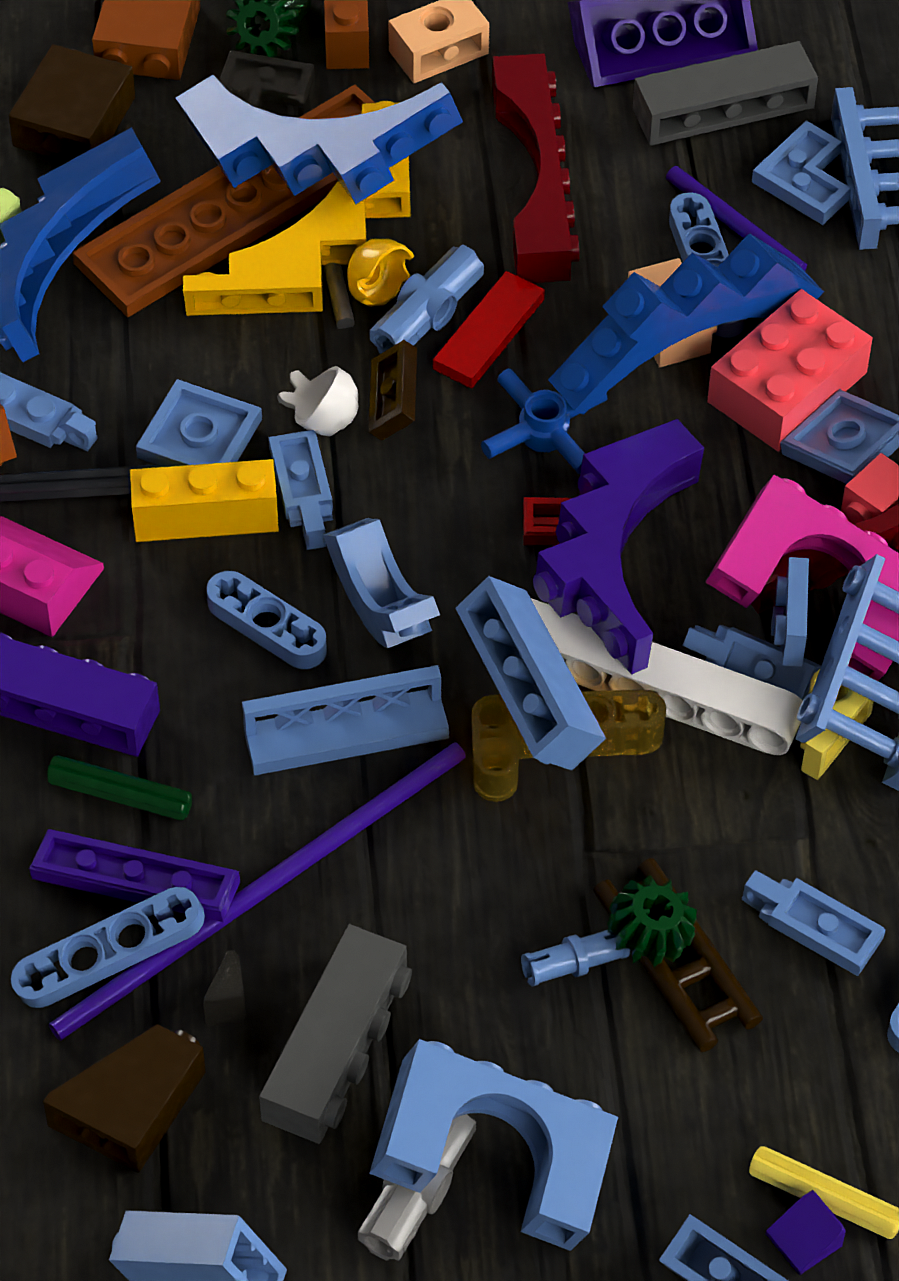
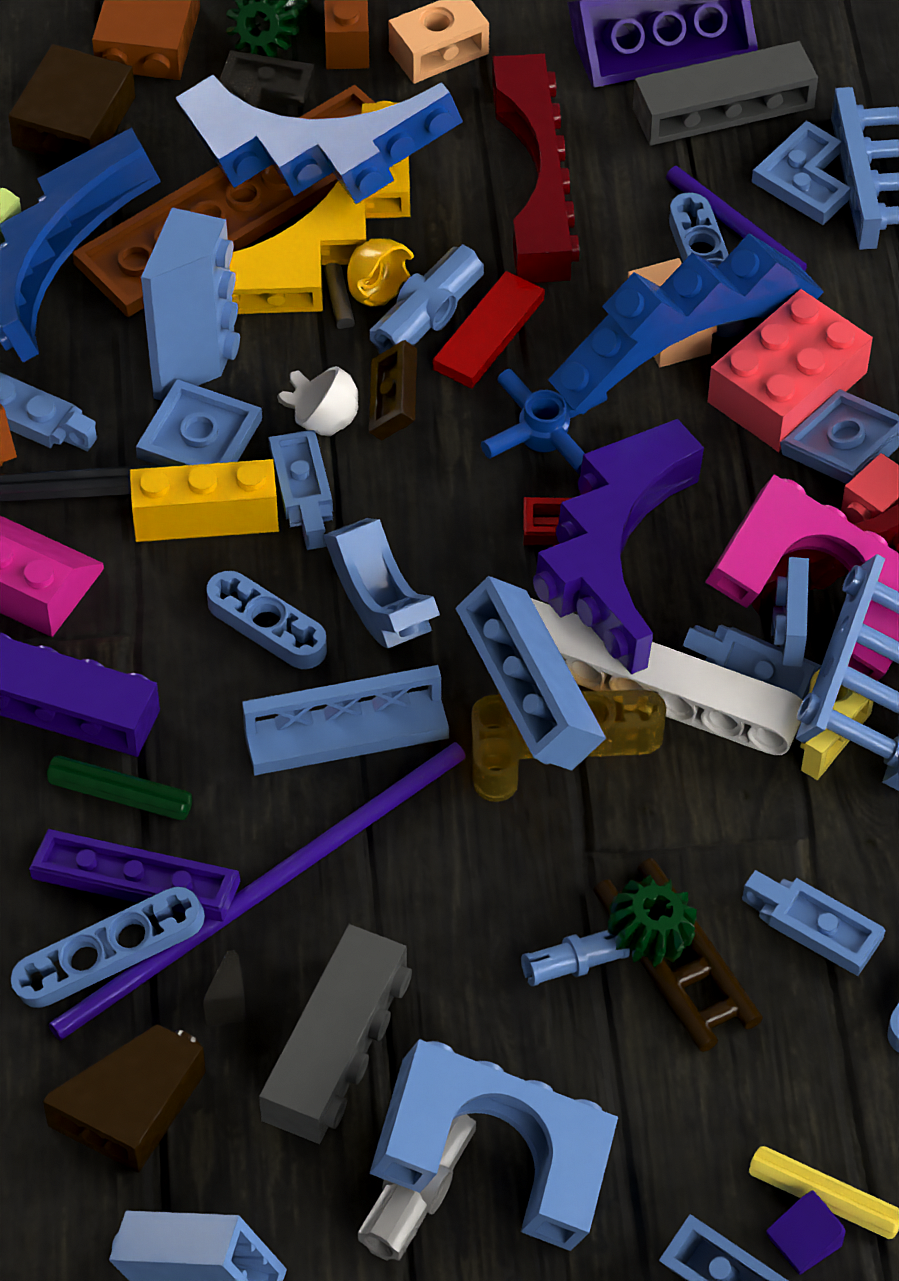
none -> medium blue slope [141,208,240,401]

